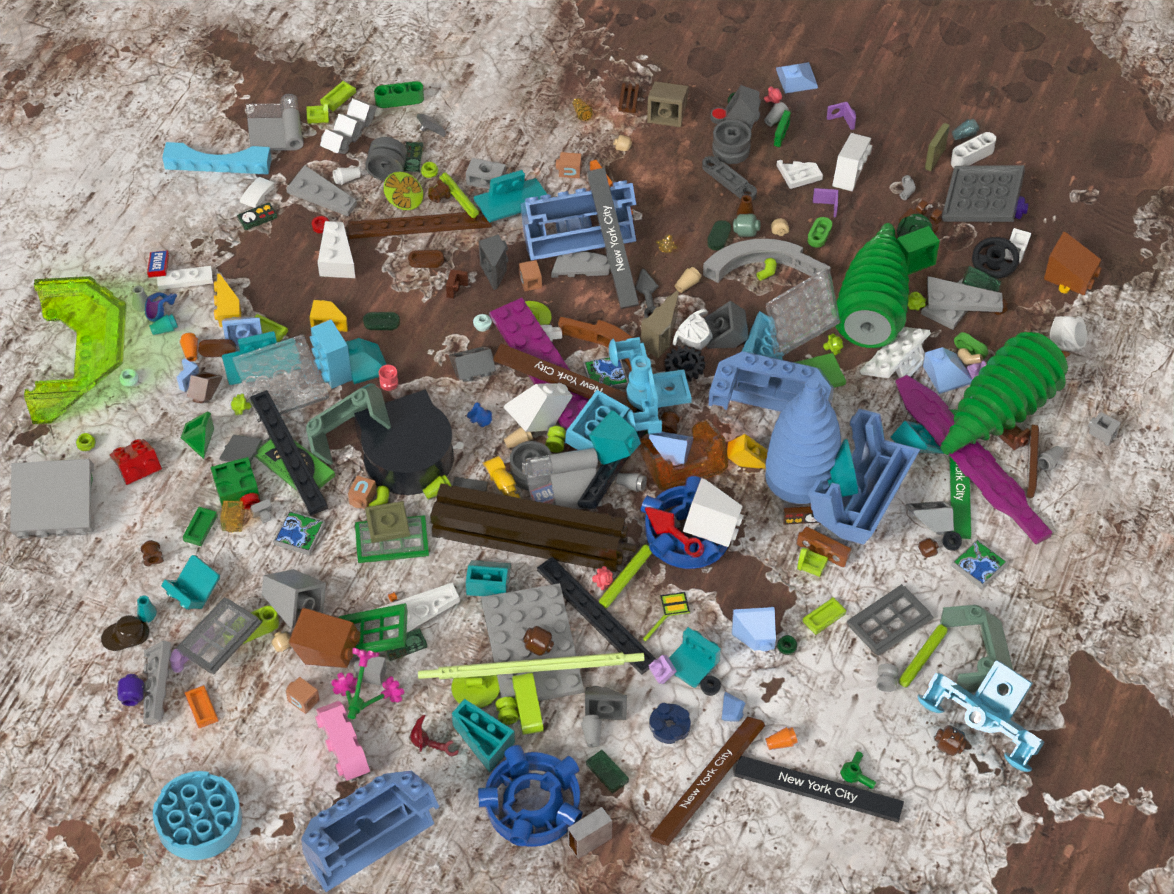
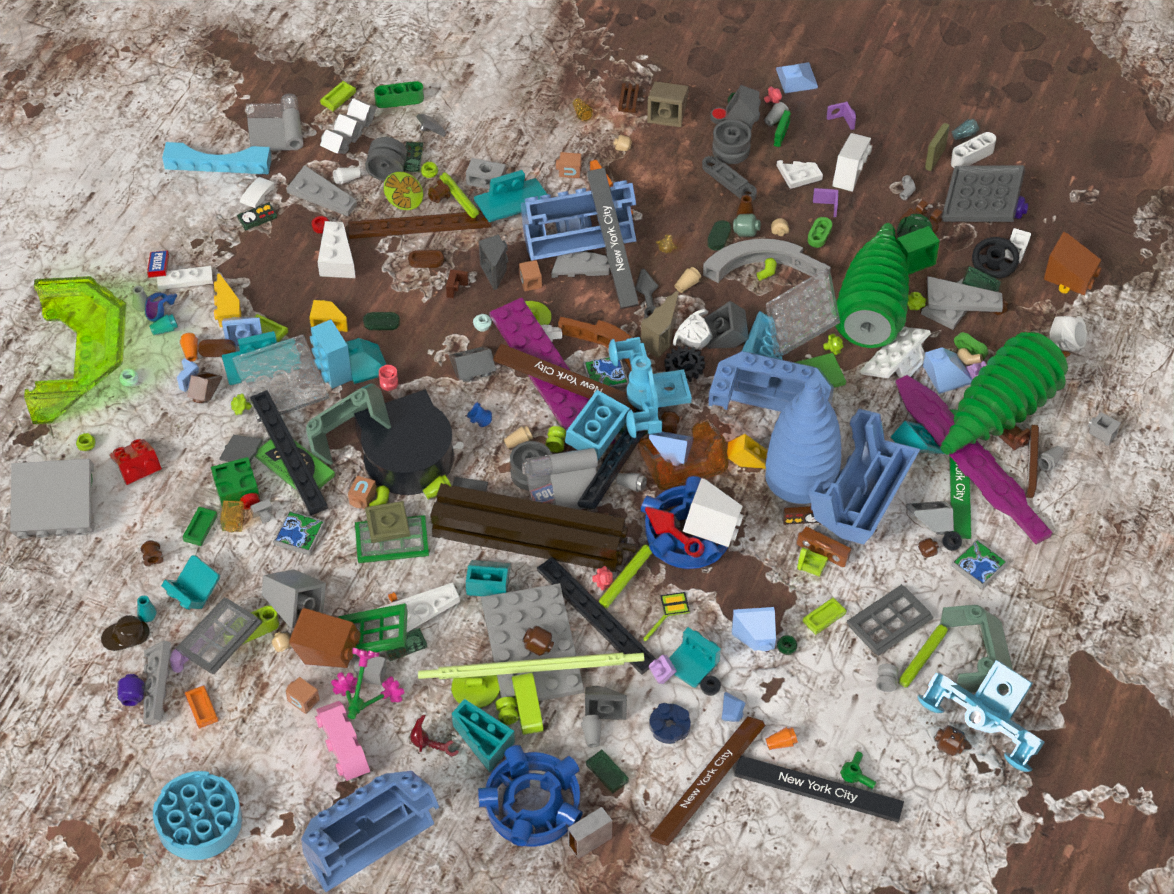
green slope [180,411,214,459] -> none
lime tile [306,102,330,124] -> none
yellow piece [483,456,520,498] -> none
white slope [504,383,573,432] -> none
teal slope [589,410,641,465] -> none
teal slope [828,439,859,497] -> none

